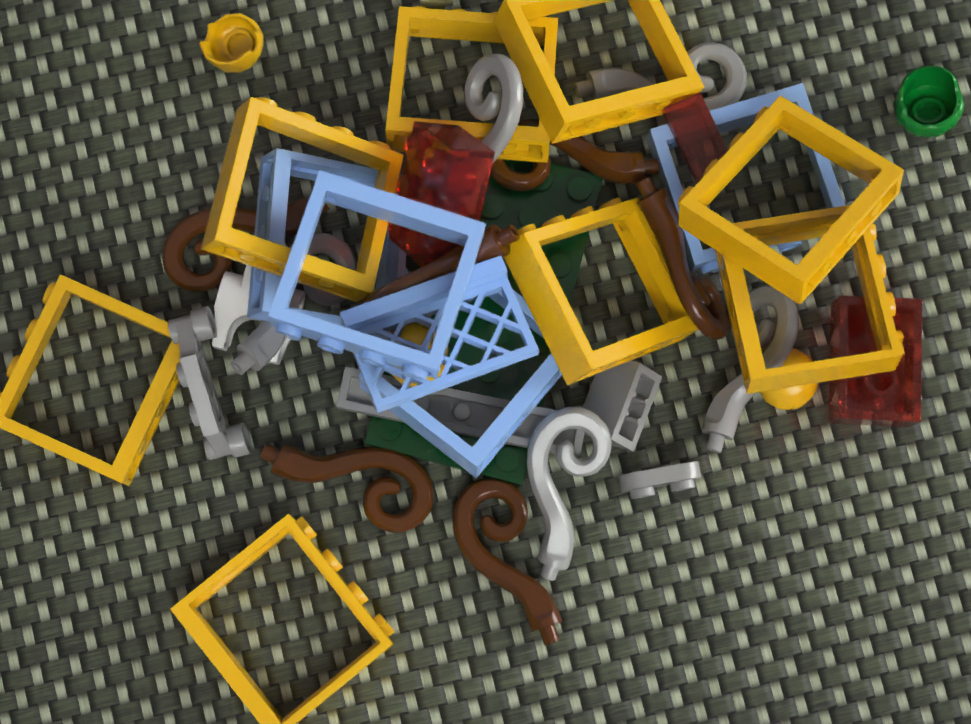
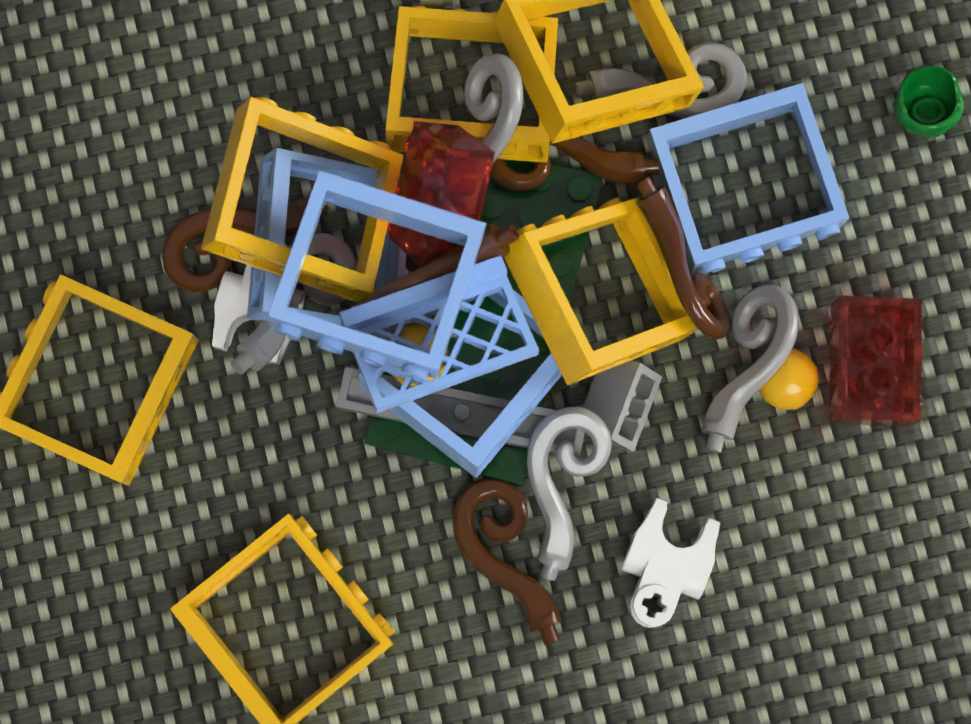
light grey plate [168,306,252,460] -> none
yellow hair [200,13,264,73] -> none
reddish brown plant [260,443,434,533] -> none
light grey plate [618,461,702,499] -> none
clear red tile [662,92,728,184] -> none
yellow window [677,95,904,305] -> none
yellow window [715,205,905,394] -> none
none -> white piece [621,498,720,628]

